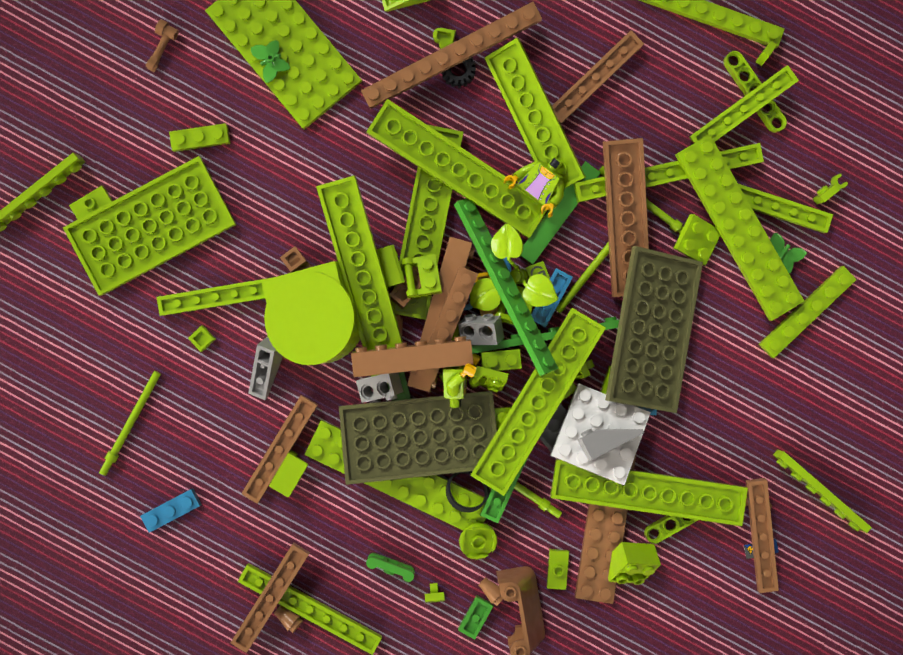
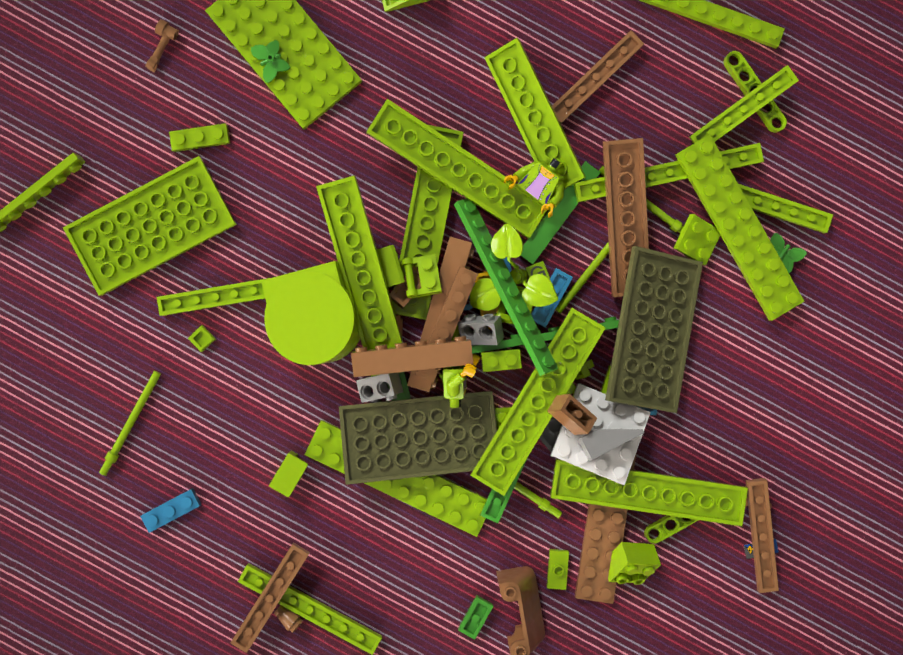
lime plate [69,186,113,219] -> none
medium nougat plate [241,395,318,504] -> none
light grey slope [248,337,283,400] -> none
medium nougat slope [280,246,312,273] -> none
medium nougat plate [361,2,542,109] -> none
bright green plate [366,553,415,582] -> none
lime tile [425,583,445,603] -> none
lime tile [433,28,456,49] -> none
black tyre [441,57,476,88] -> none
black tyre [446,471,490,513] -> none
lime tile [459,523,497,560] -> none
lime plate [469,366,509,392] -> none
medium nougat cone [478,577,503,606] -> none
lime tile [756,41,777,66] -> none
lime plate [759,266,857,358] -> none
lime plate [773,449,872,533] -> none
lime plate [813,174,848,205] -> none
none -> medium nougat brick [547,394,597,435]

